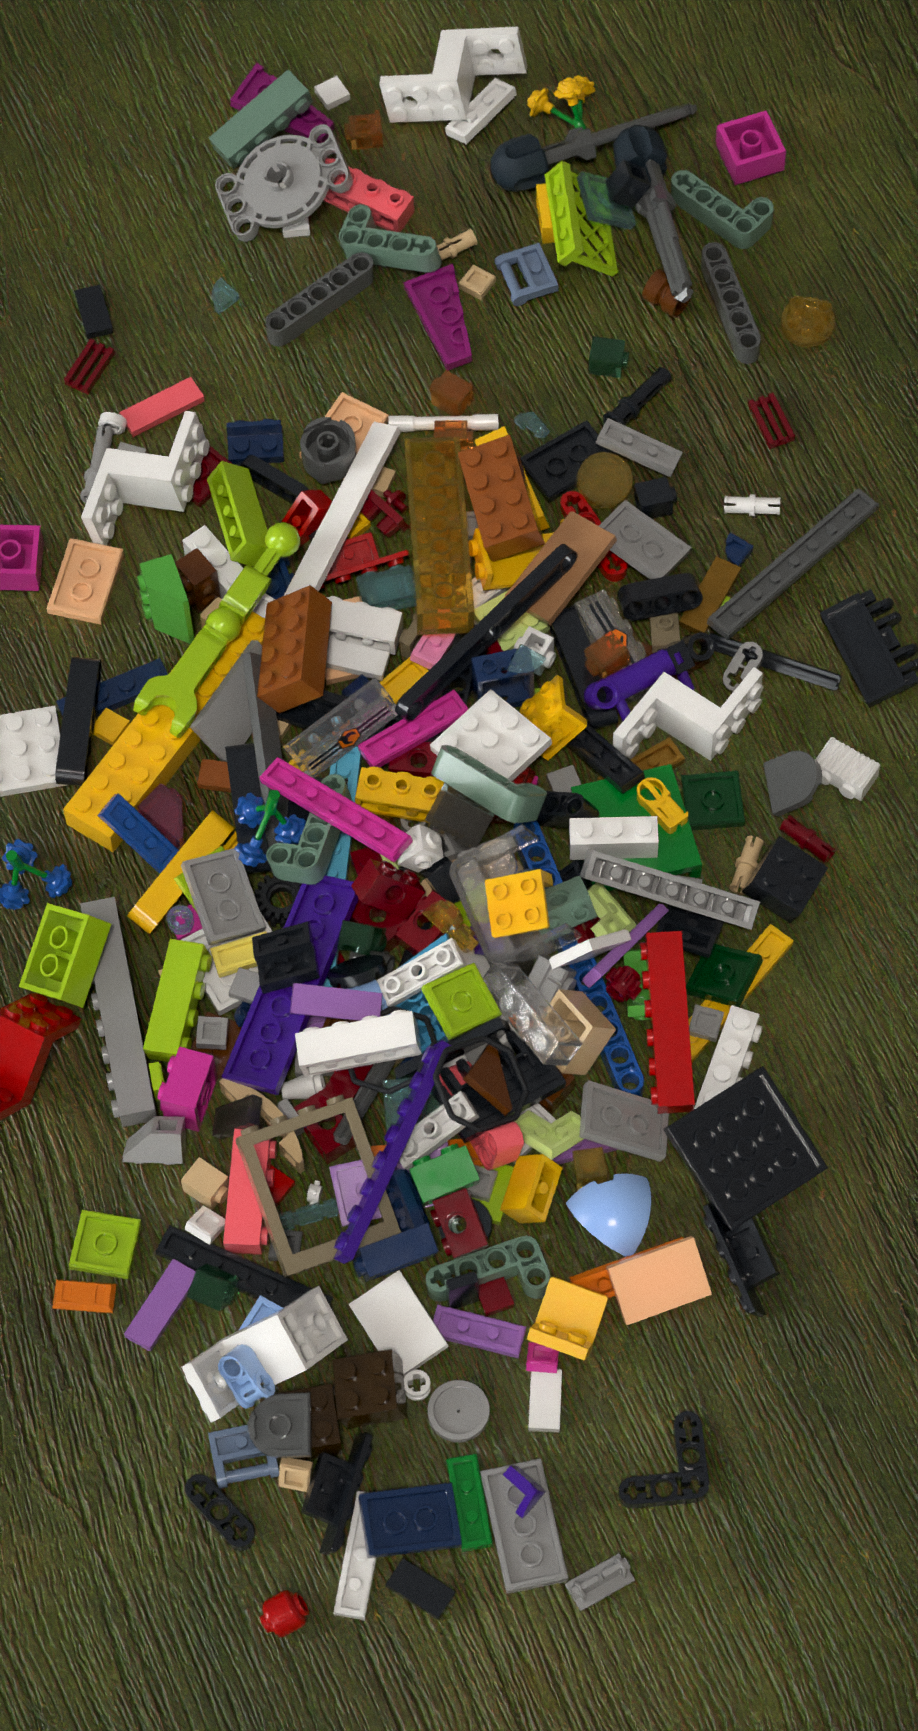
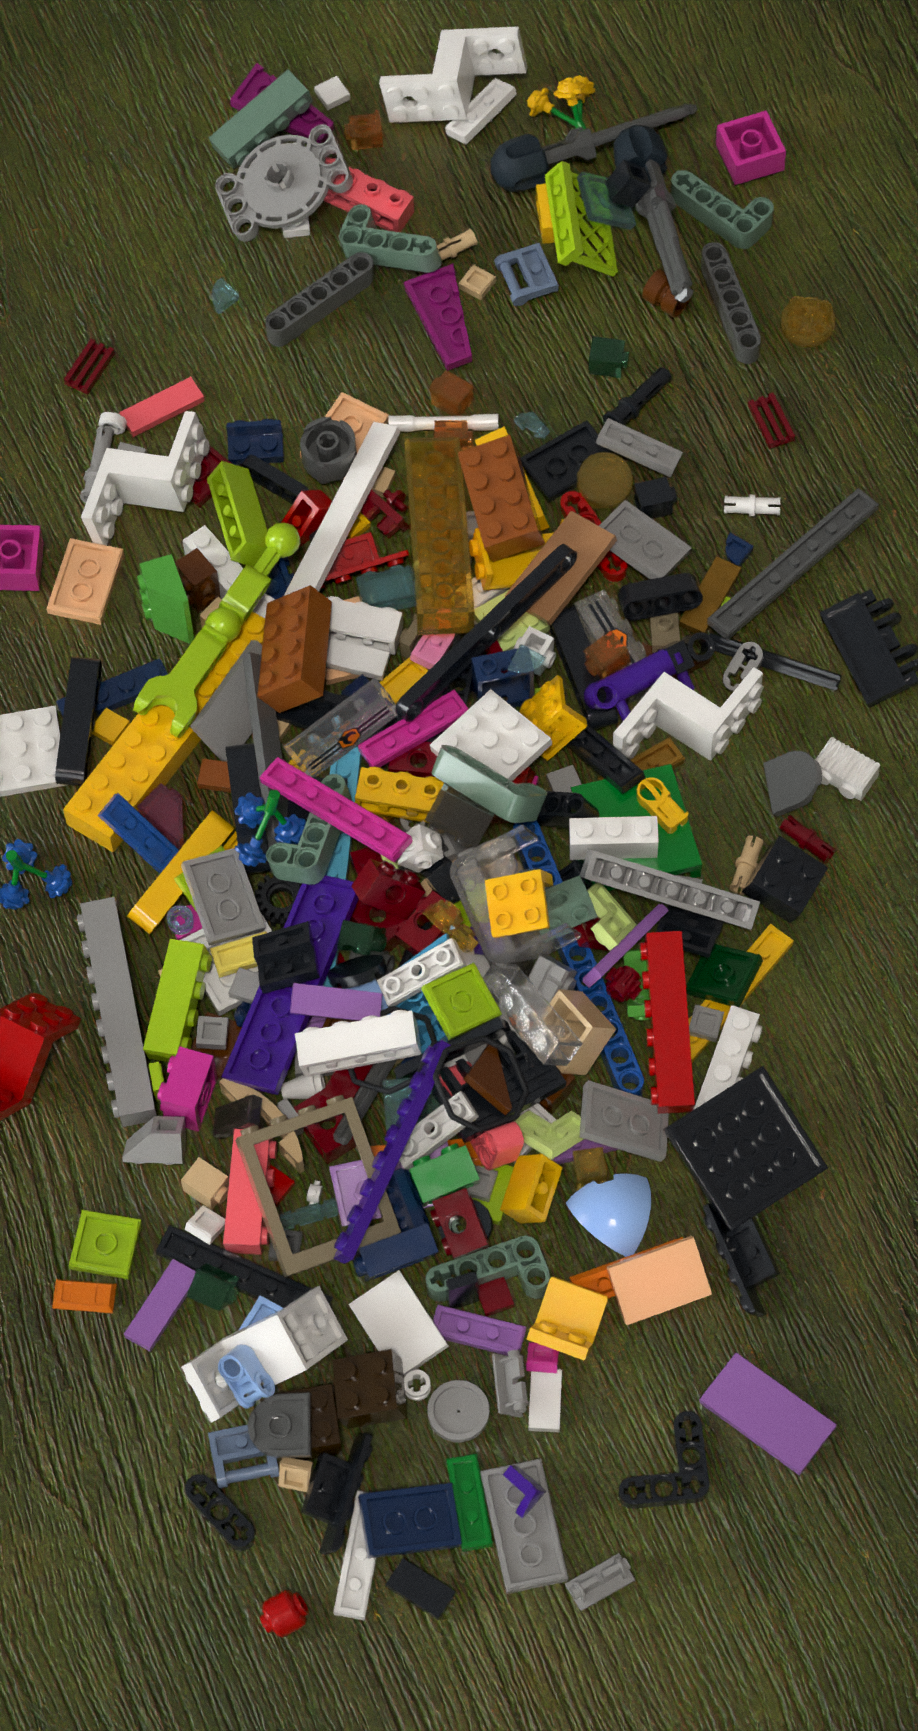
lime brick [19,903,111,1008] -> none
black tile [74,285,113,339] -> none
white tile [549,930,632,969] -> none
dark green tile [681,771,745,831] -> none
none -> light grey hinge [492,1350,529,1418]
none -> medium lavender tile [699,1353,837,1476]

